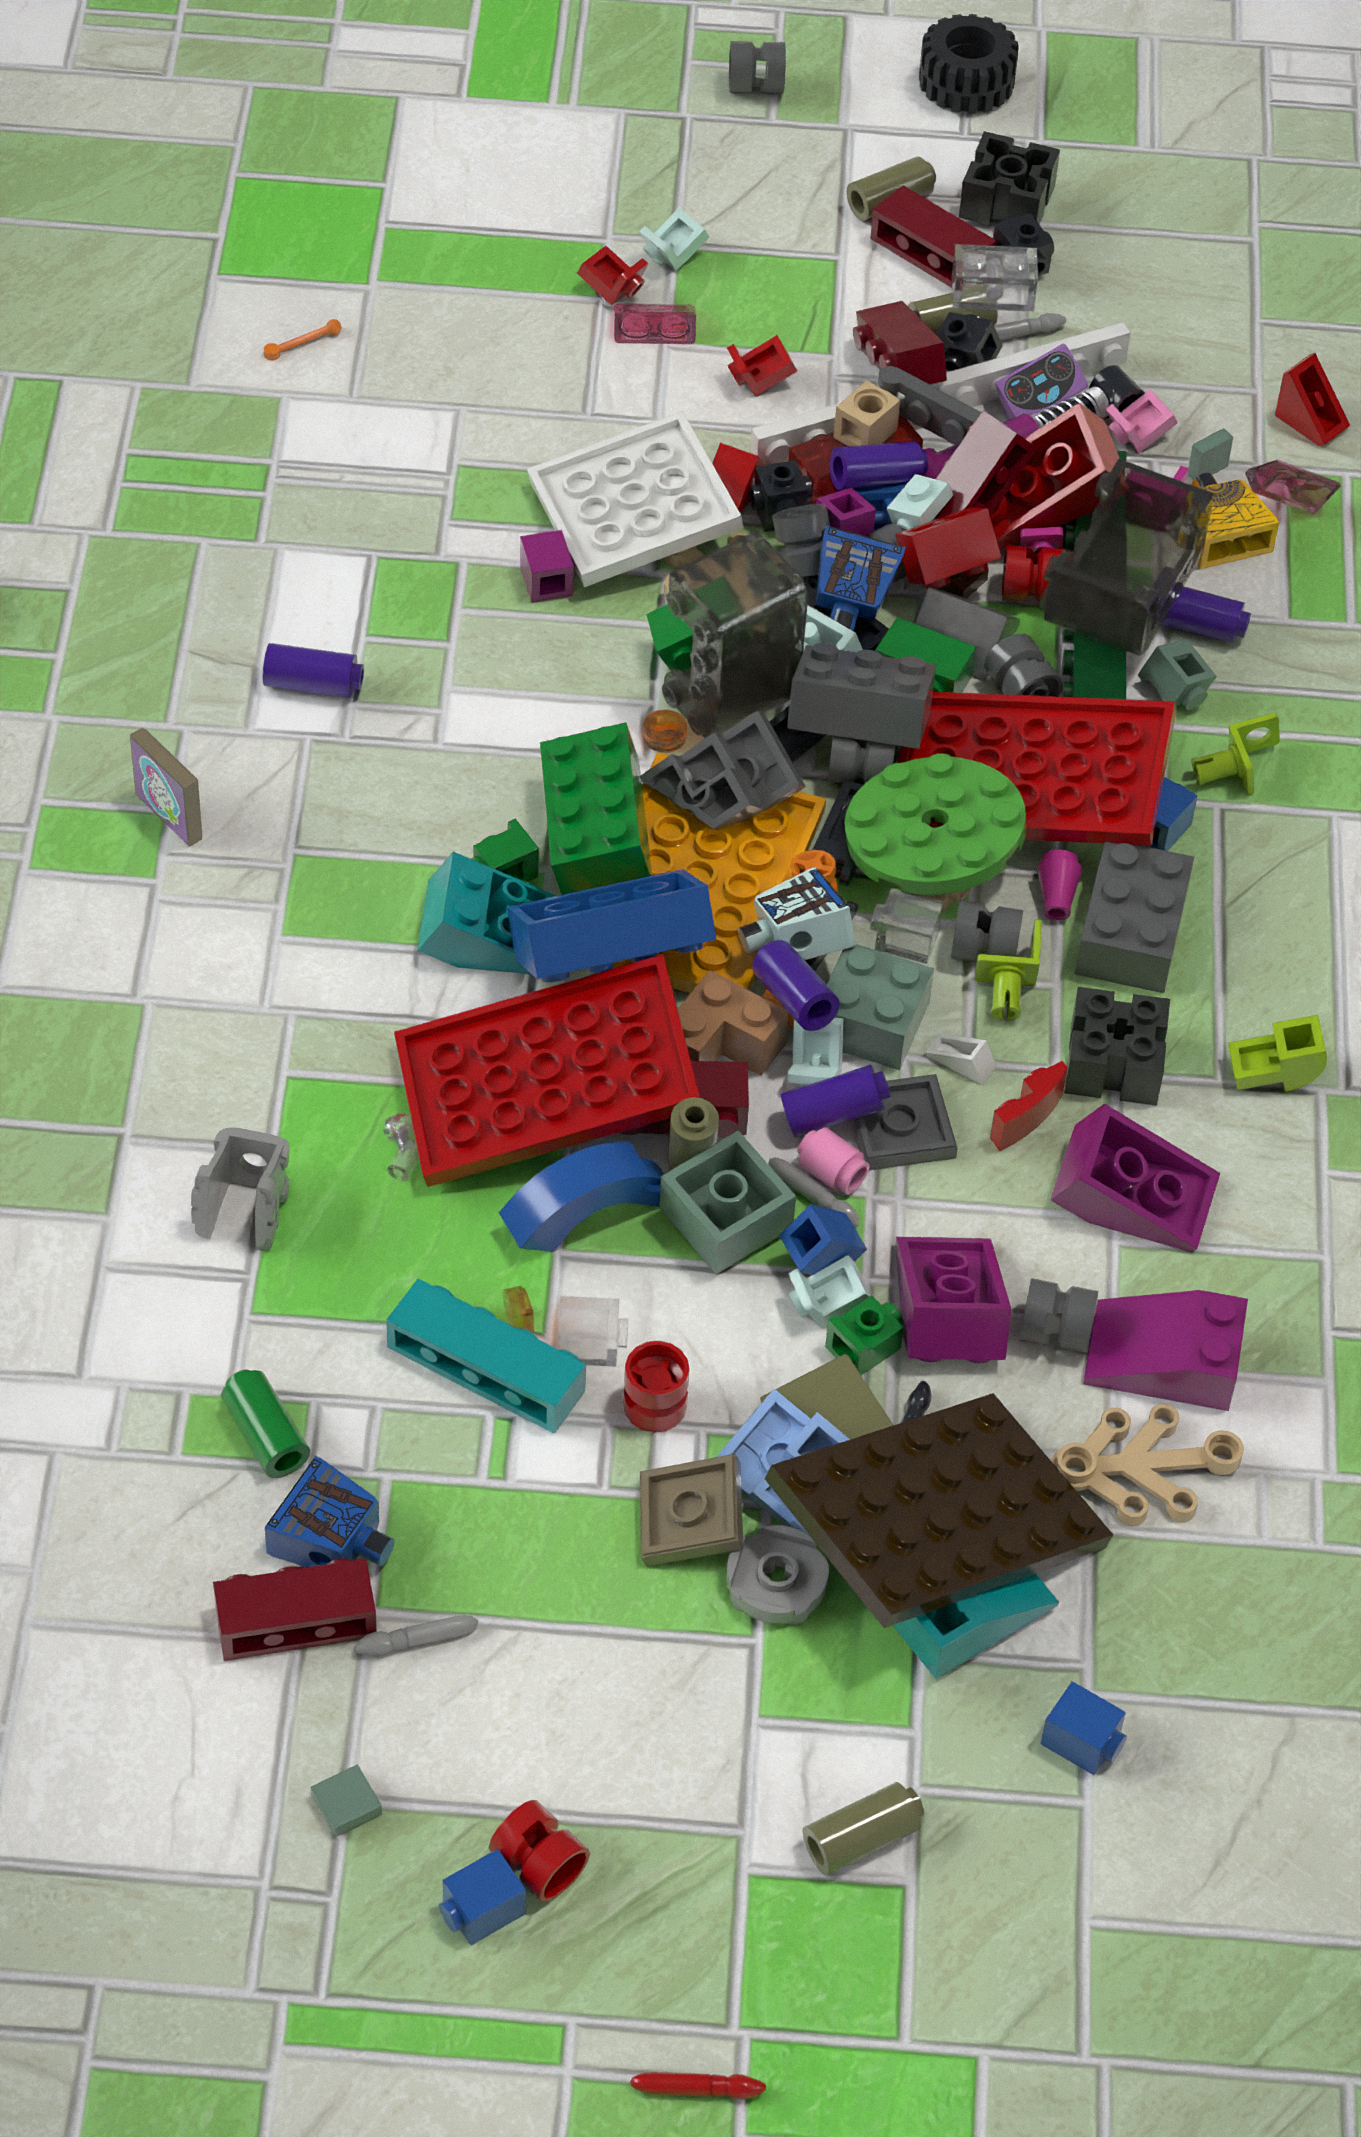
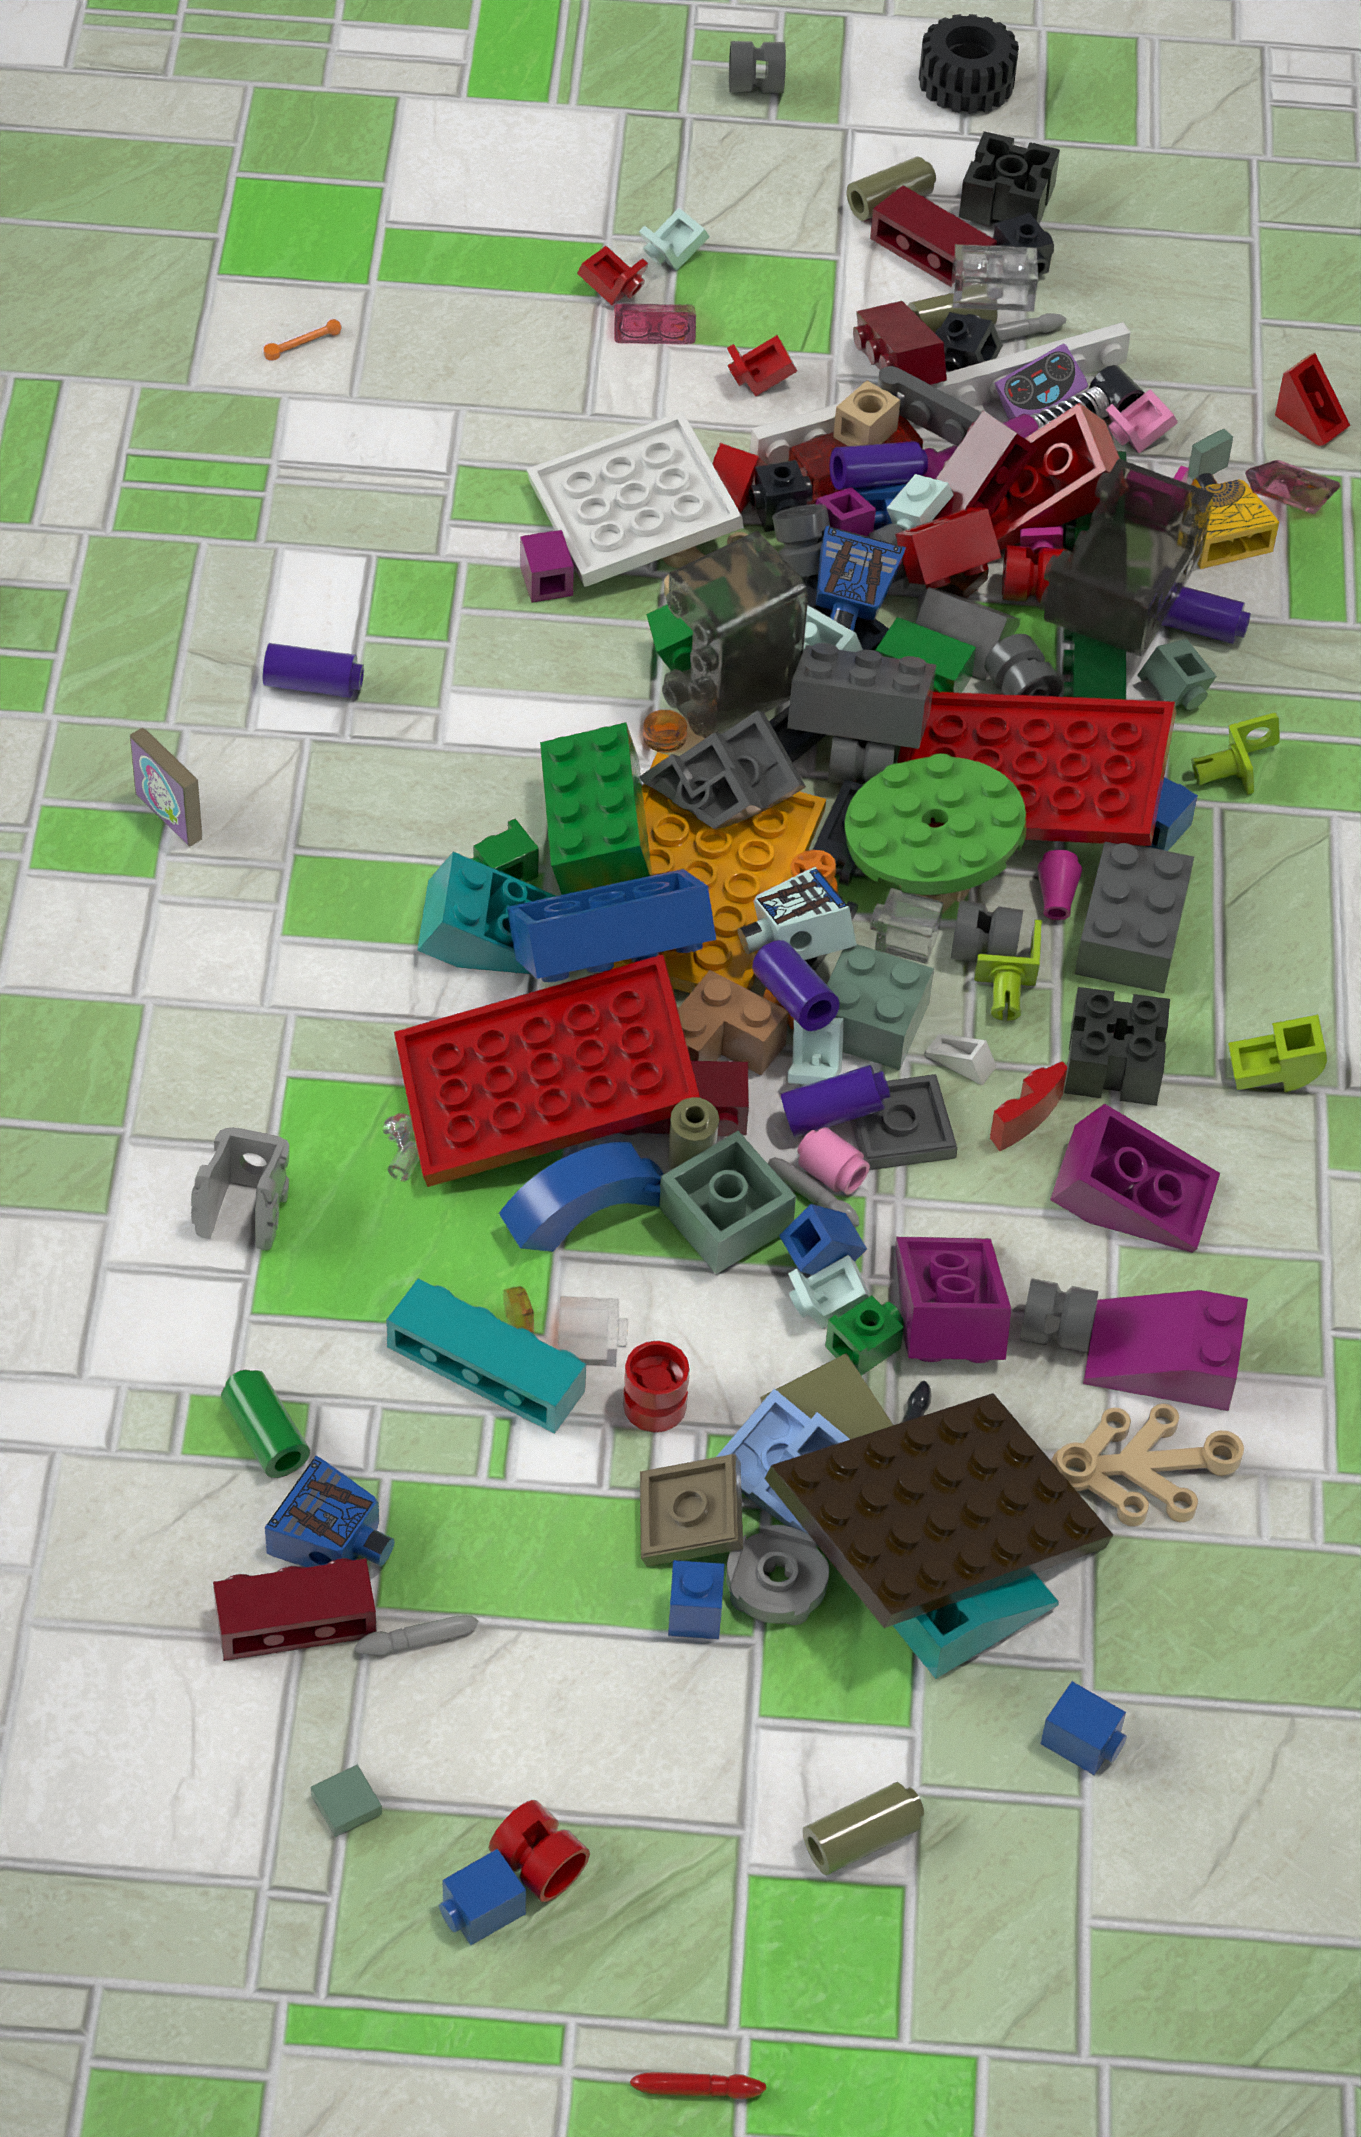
none -> blue brick [668,1560,724,1639]

